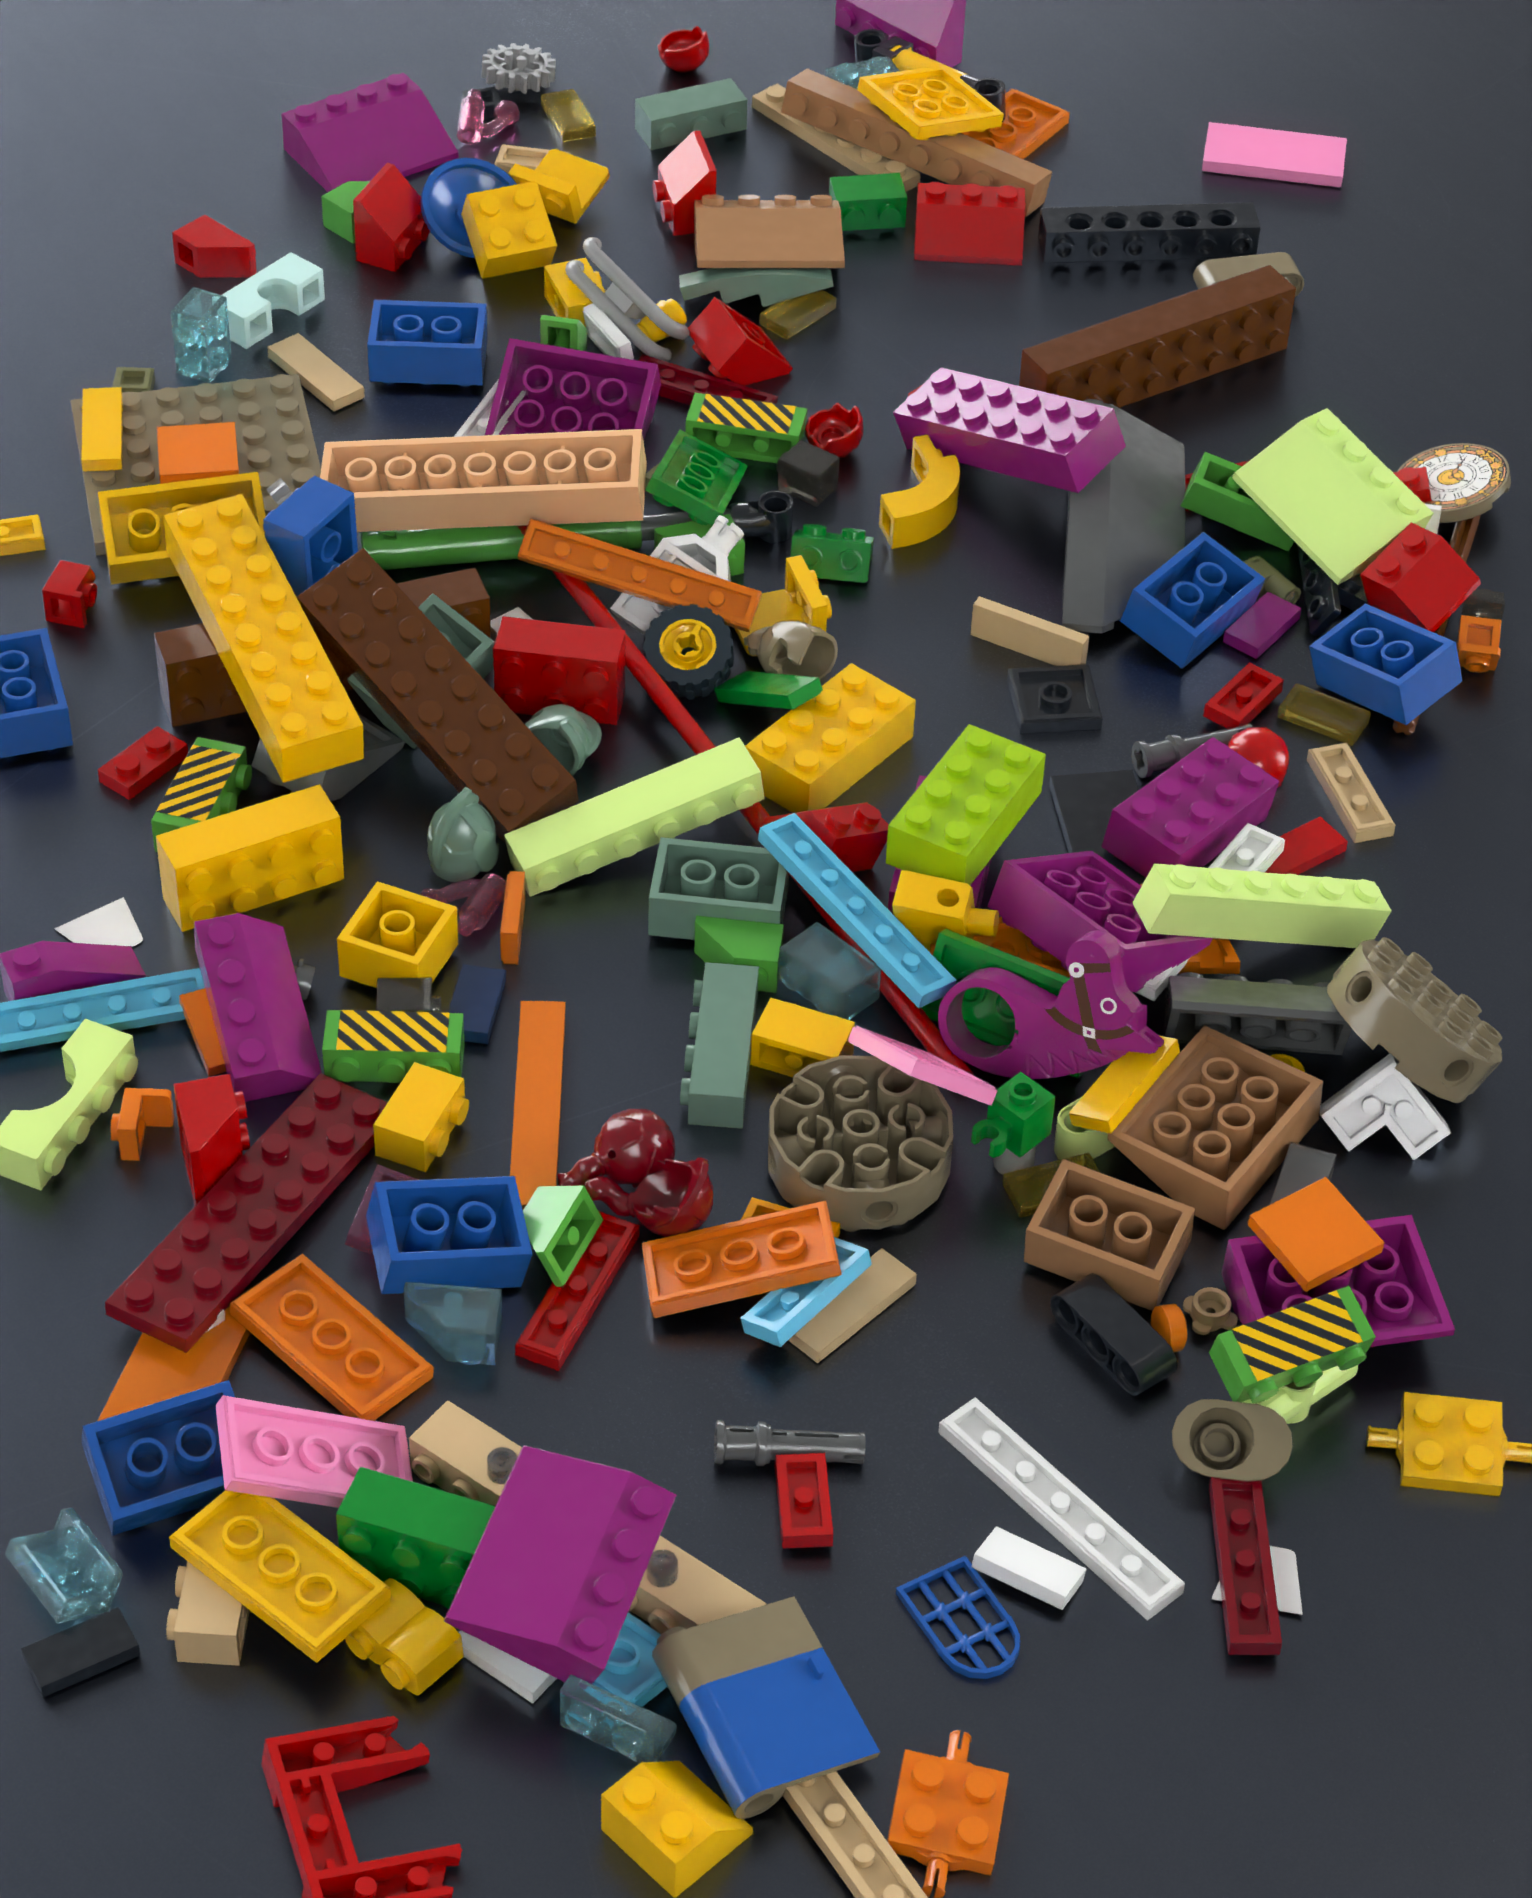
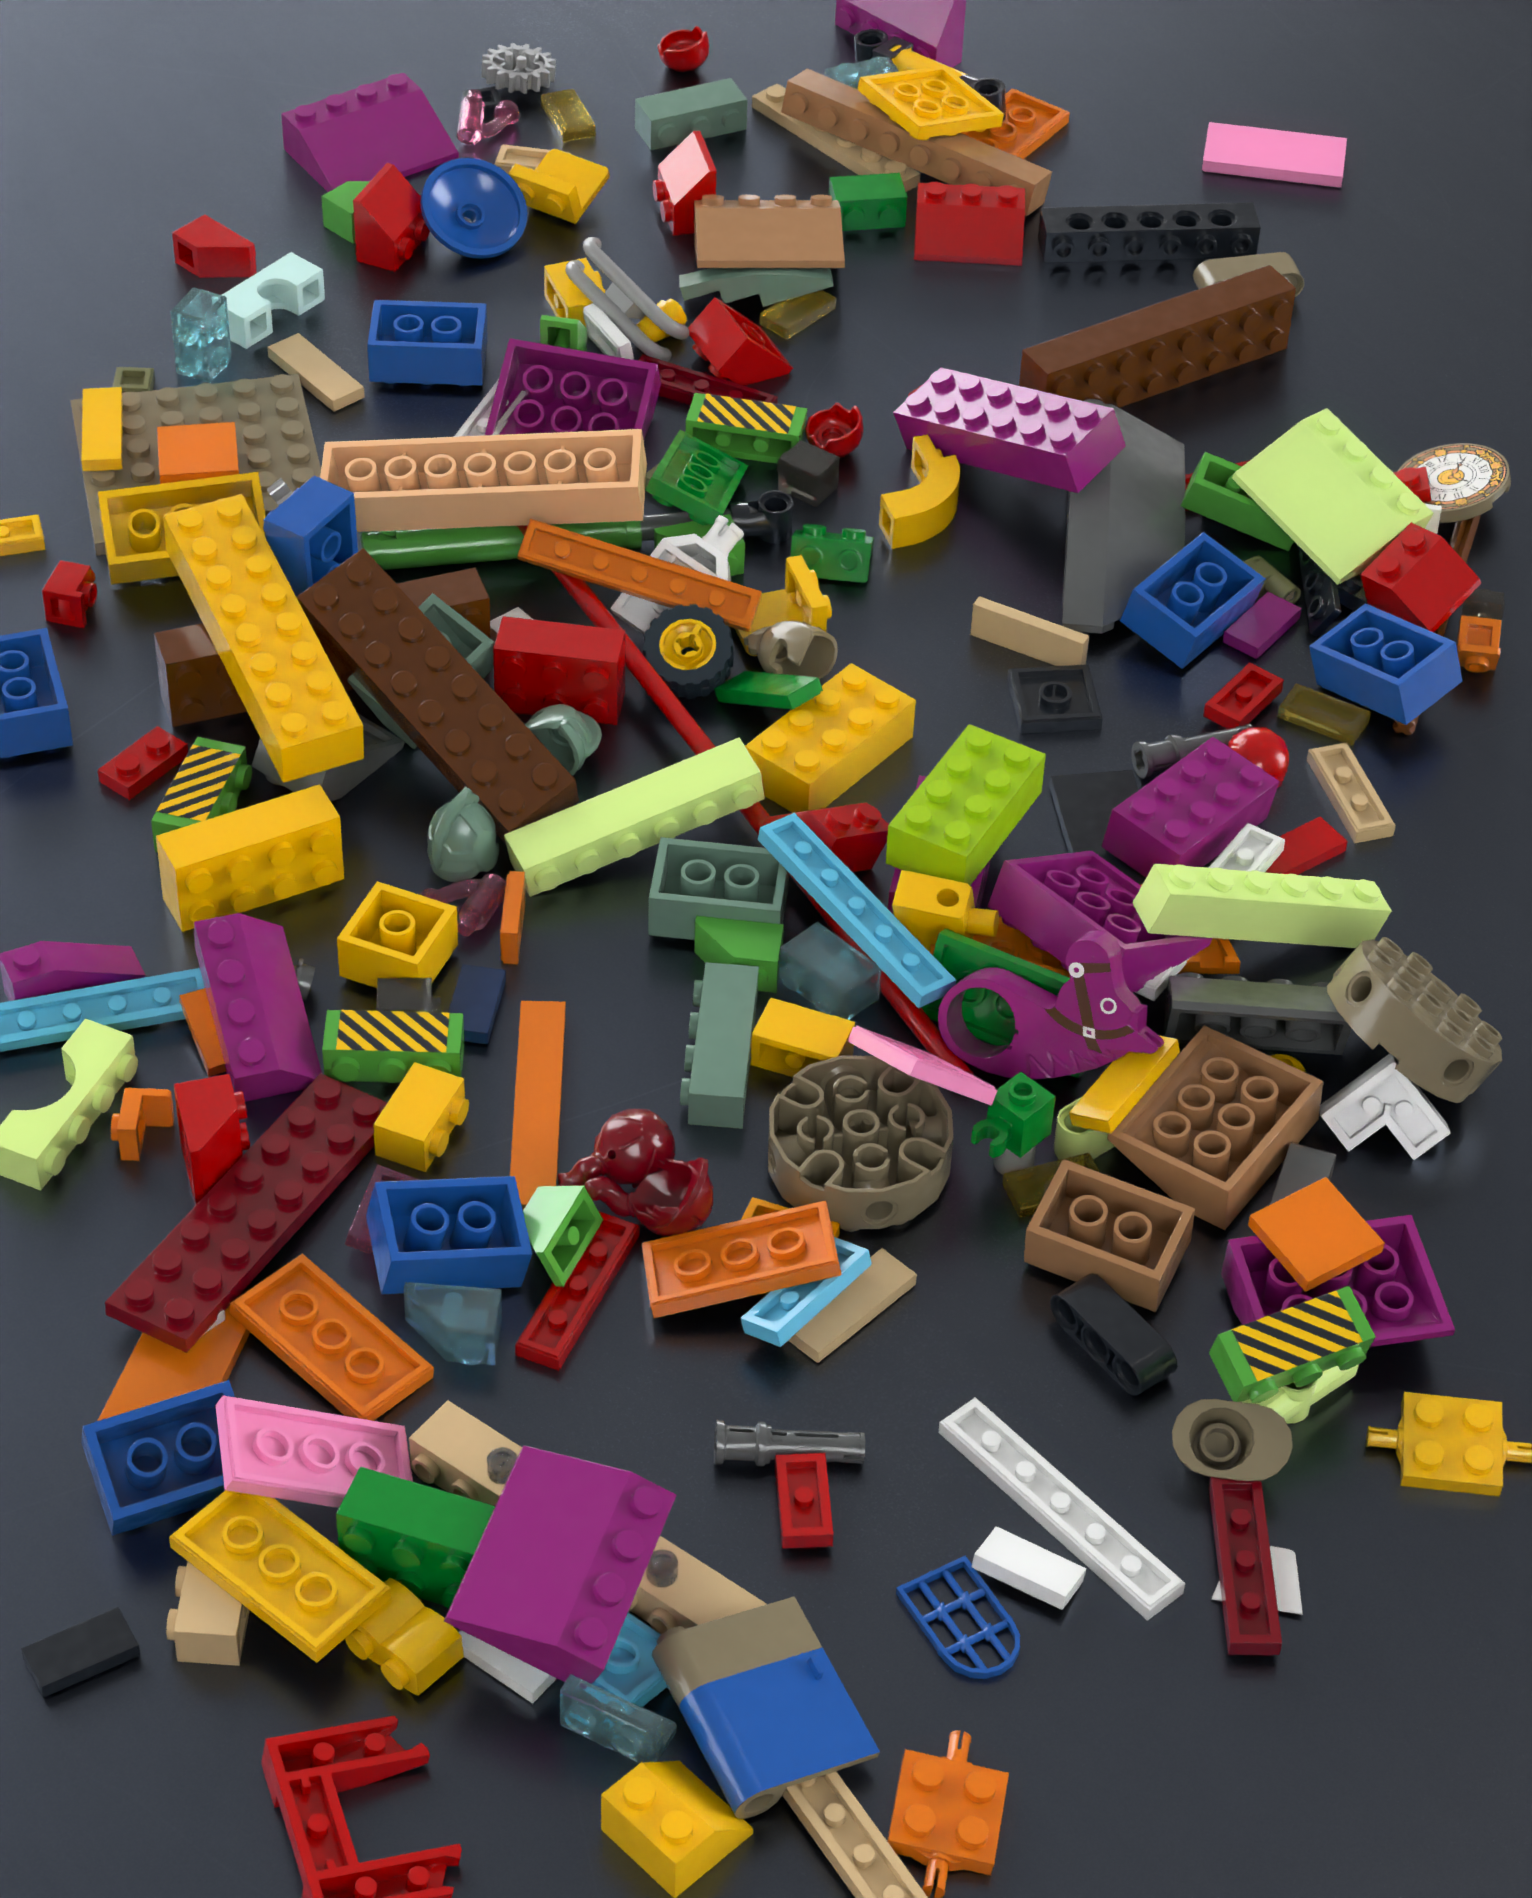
clear light blue bracket [5,1507,123,1623] -> none
white sticker [54,897,143,947] -> none
yellow brick [461,181,557,279] -> none
orange tile [1151,1304,1187,1352] -> none
tan plate [1183,1287,1238,1335] -> none

